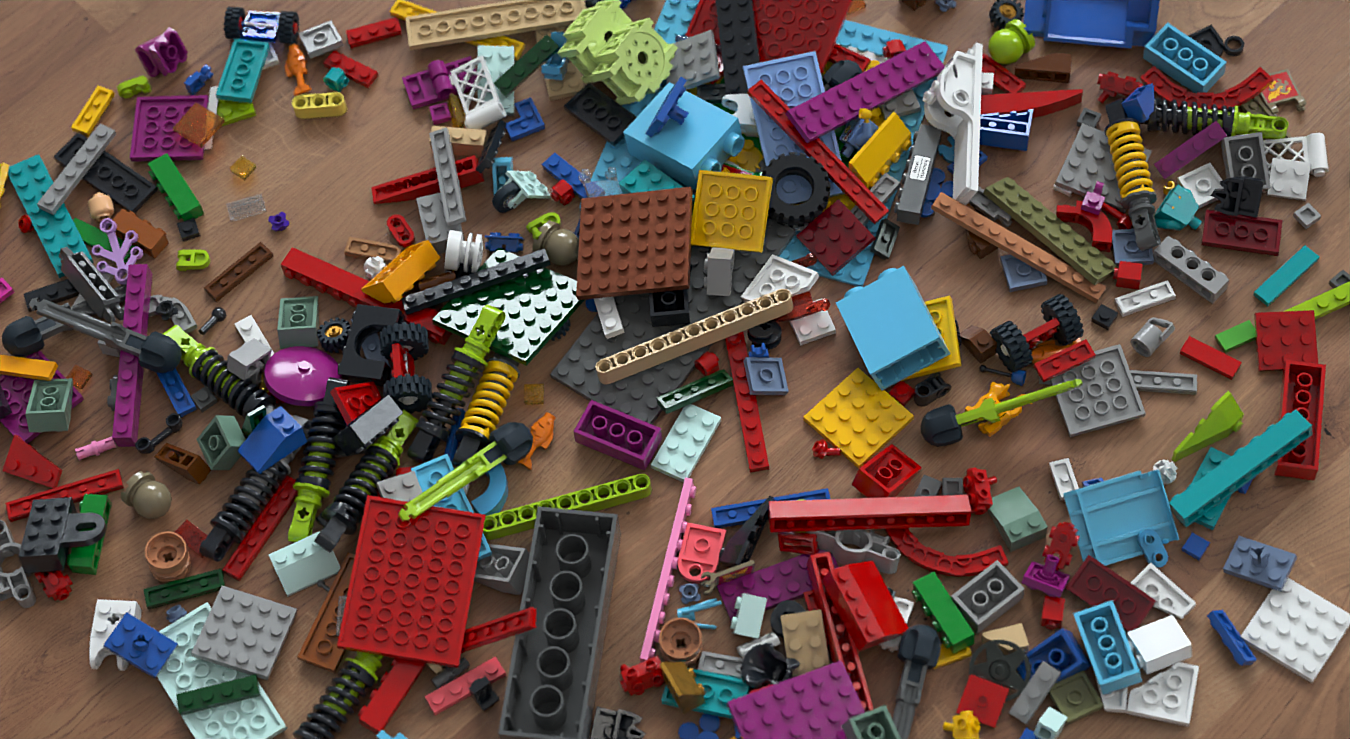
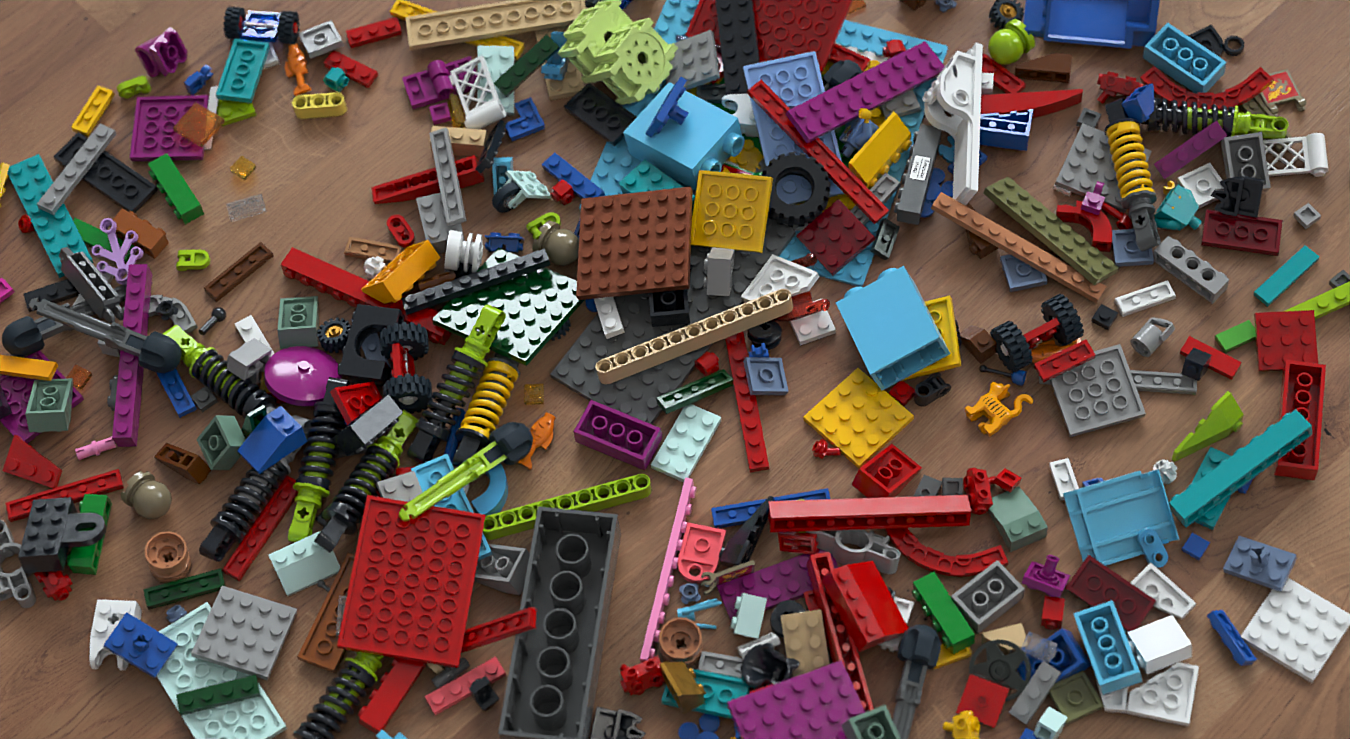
light nougat head [88,193,114,222] -> none
black bar [135,413,183,454] -> none
clear red plate [175,519,208,558] -> none
black plate [177,218,200,242] -> none
dark purple plate [268,212,289,231] -> none
clear flag [578,167,622,198] -> none
piece [920,379,1082,447] -> none
light grey plate [969,186,1013,228] -> none
red brick [1042,522,1080,571] -> none
red brick [1113,261,1143,290] -> none
white plate [1267,158,1311,201] -> none
none -> red plate [994,468,1021,493]
none -> clear brick [1021,631,1057,662]
none -> black brick [1181,348,1212,381]

